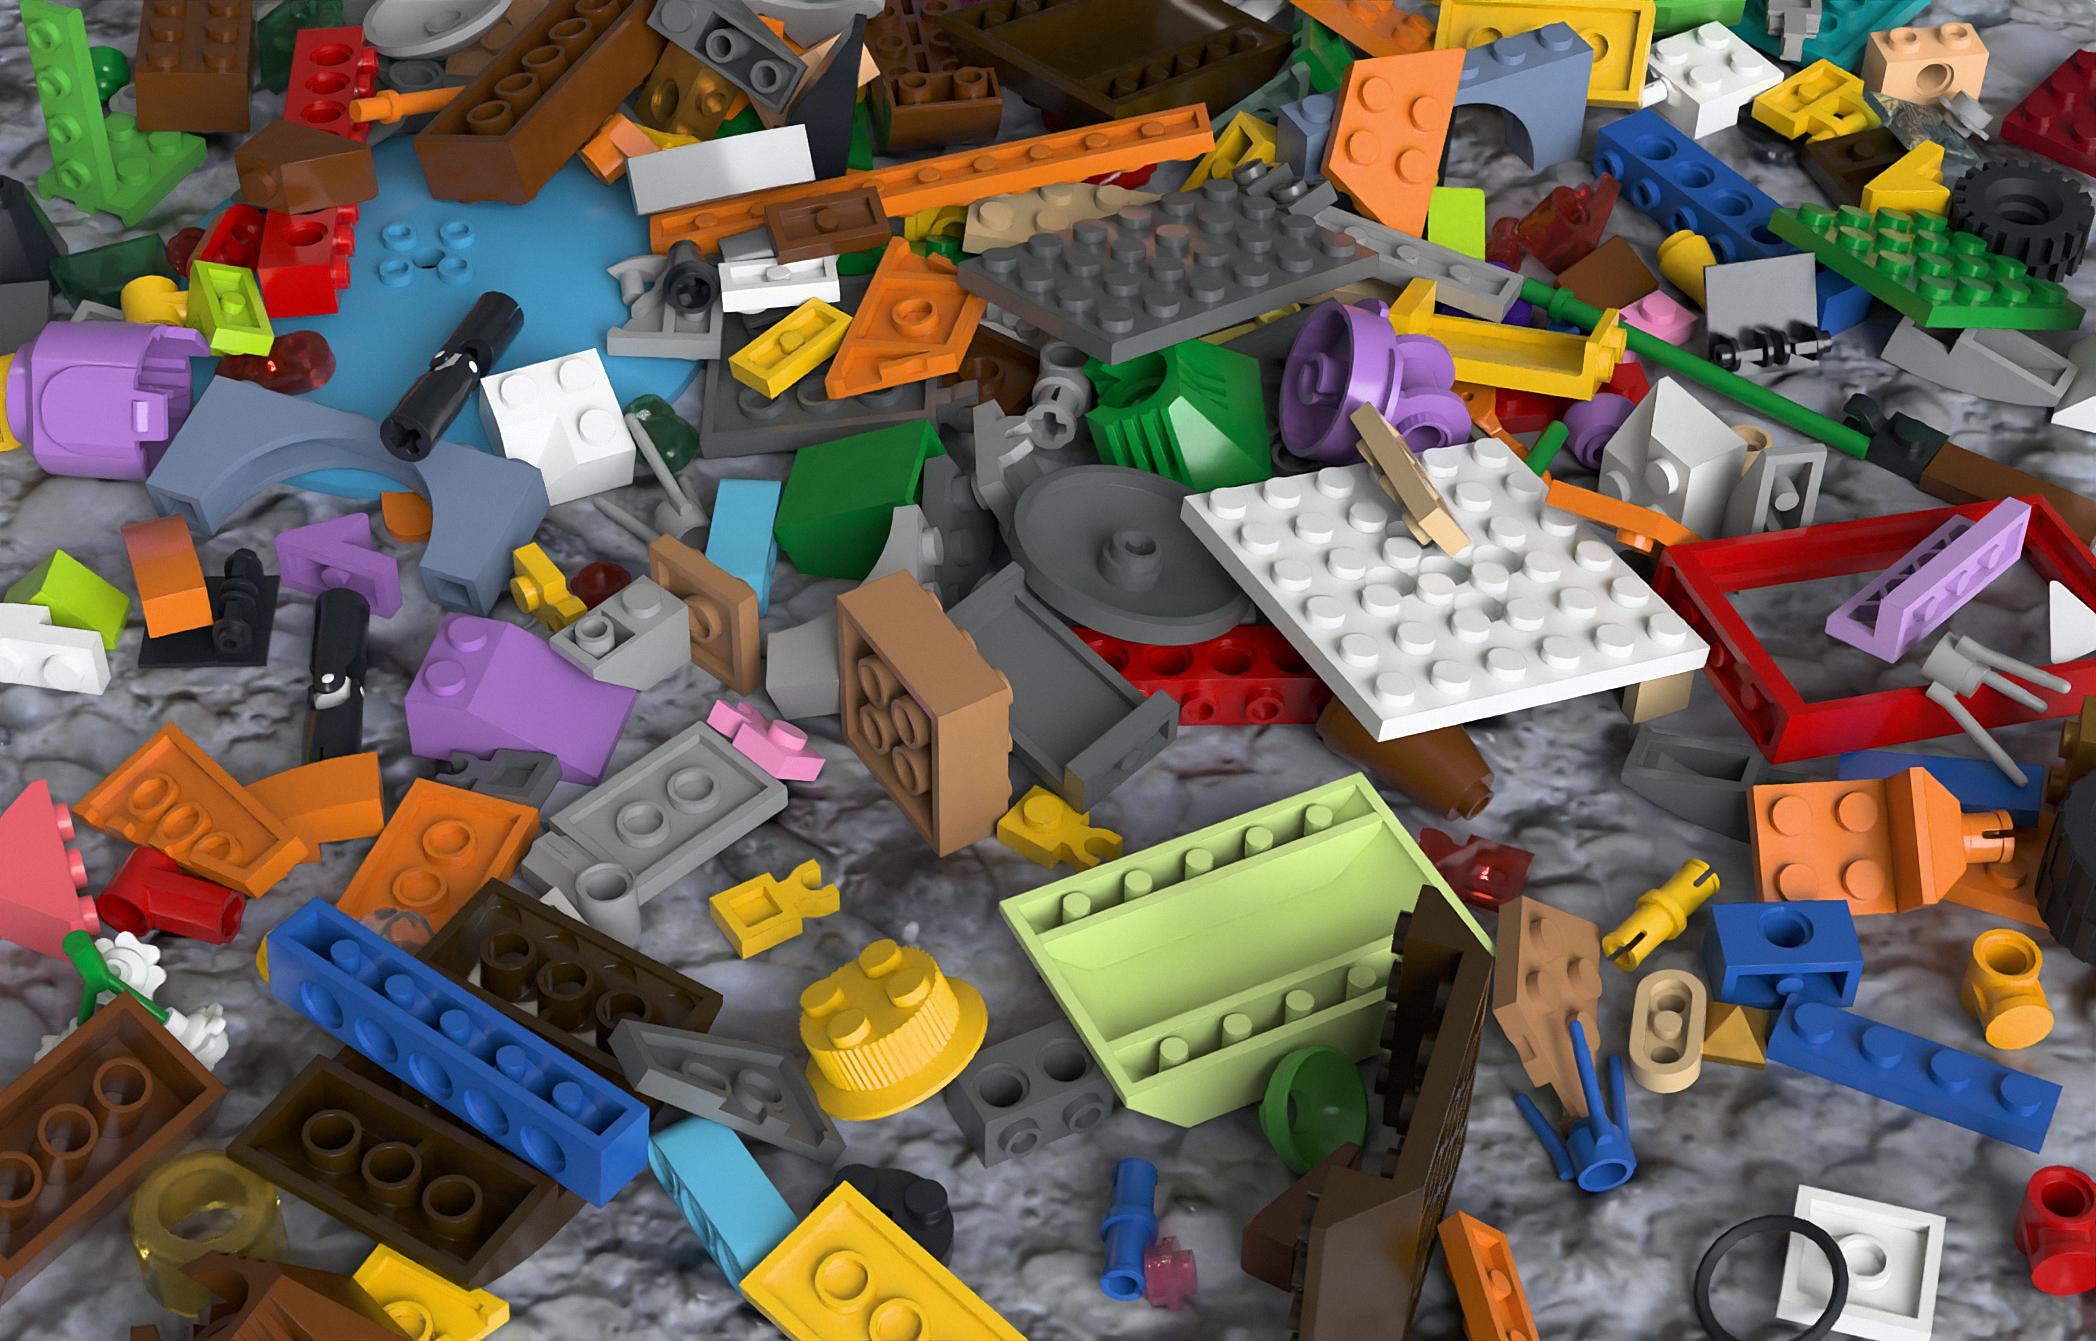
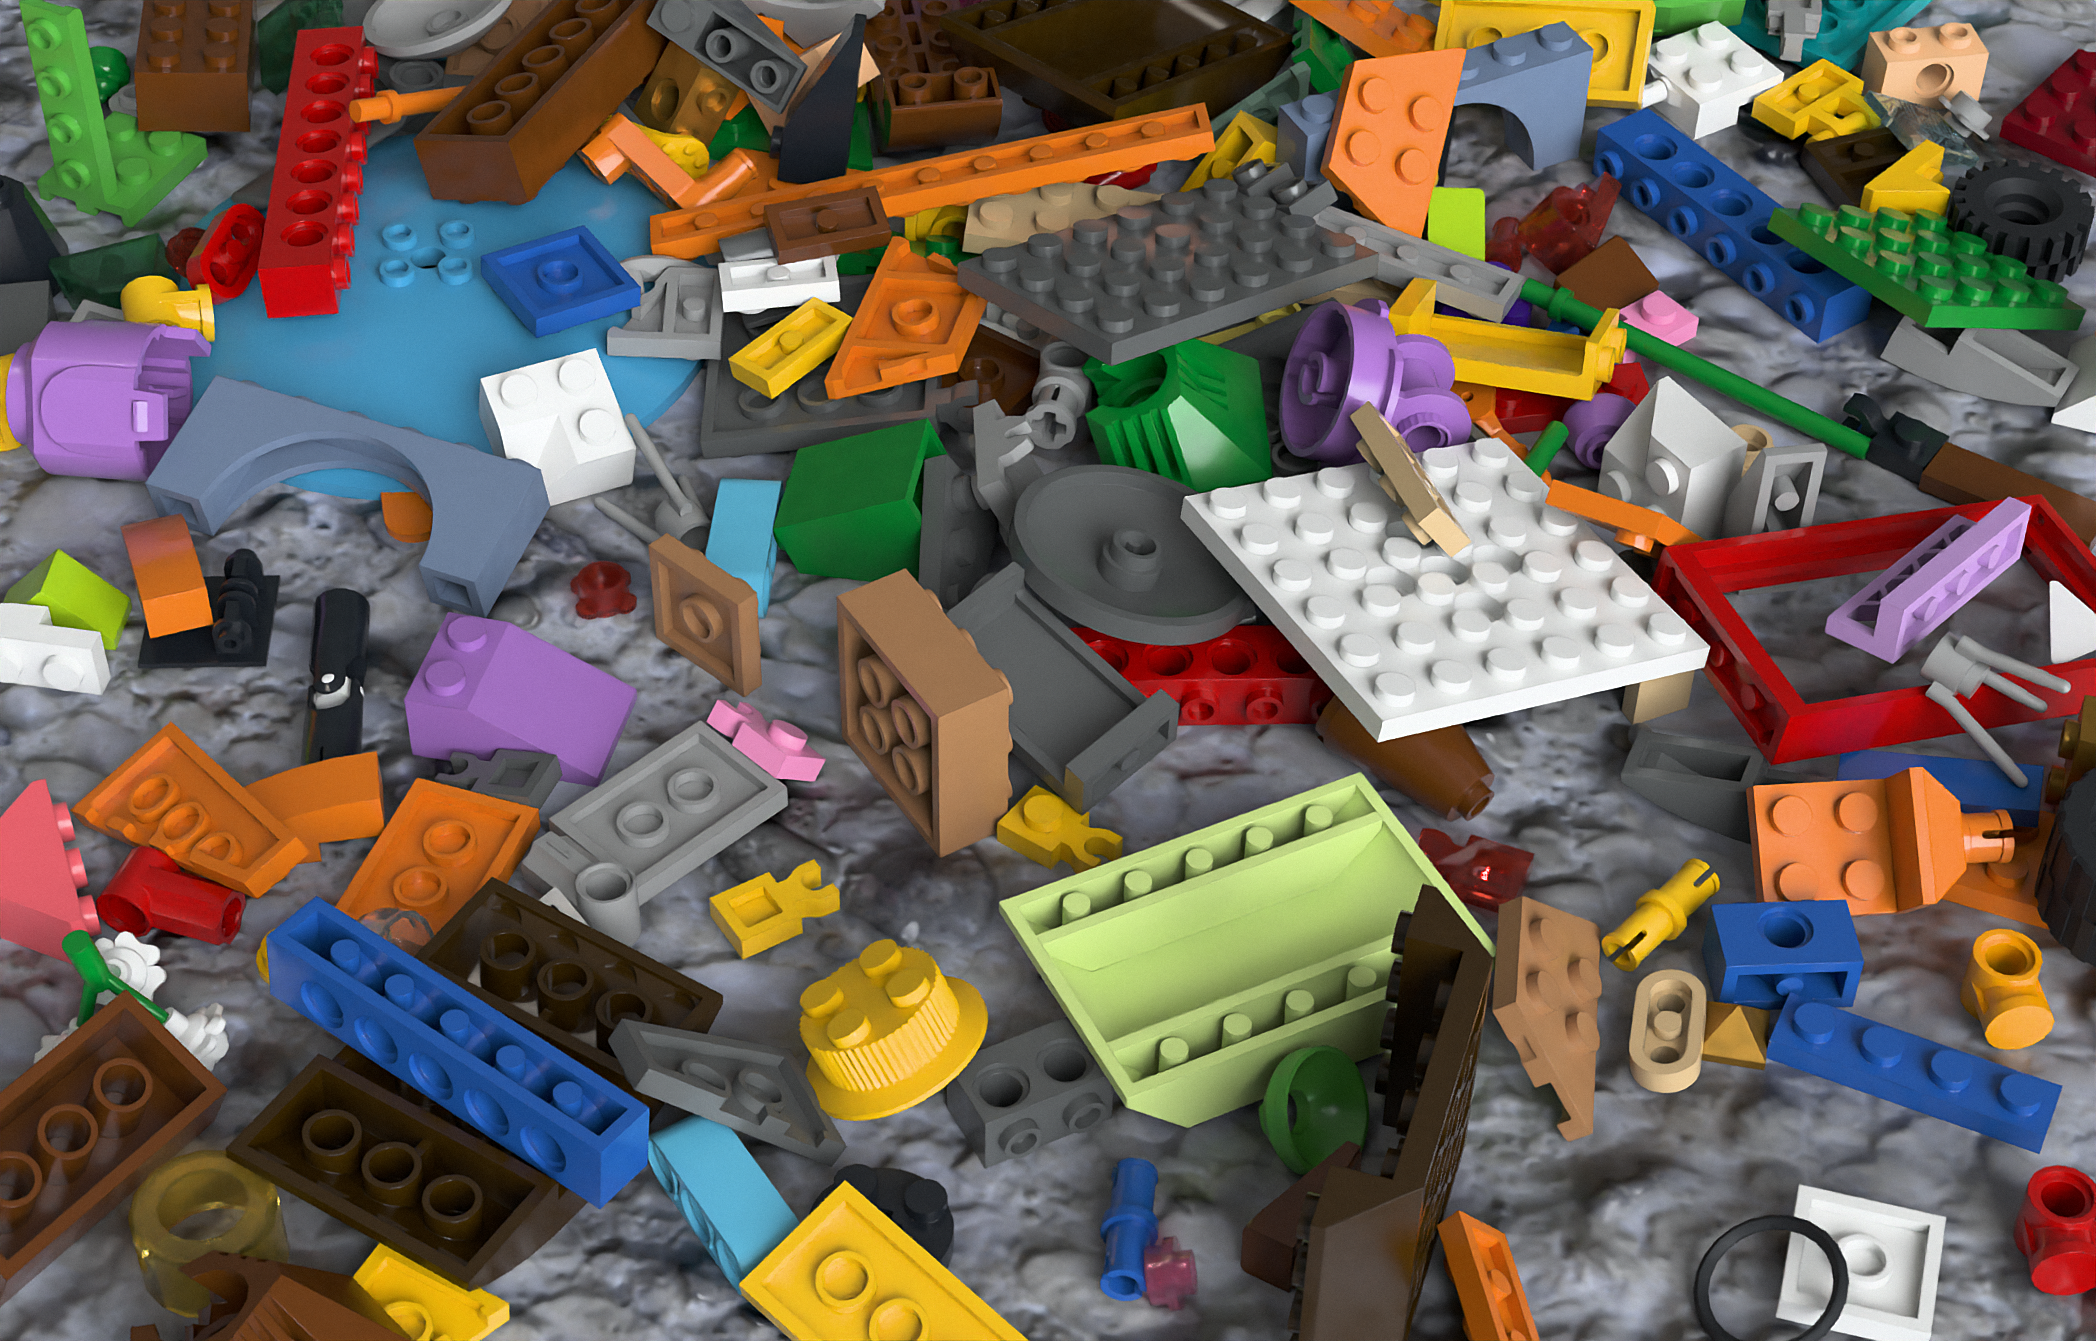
lime slope [186,260,275,359] -> none
clear red plate [214,330,336,396] -> none
reddish brown slope [233,118,379,215] -> none
medium lavender slope [274,512,403,620] -> none
black piece [380,291,524,462] -> none
yellow plate [510,542,588,634] -> none
light grey slope [549,575,691,692] -> none
clear green wheel [622,394,699,474] -> none
slope [624,124,816,216] -> none
black cone [663,239,721,314] -> none
light grey arch [766,504,944,720] -> none
blue plant [1515,1020,1637,1192] -> none
yellow cone [1656,230,1717,312] -> none
hinge [1703,252,1832,377] -> none
none -> blue plate [481,225,641,338]

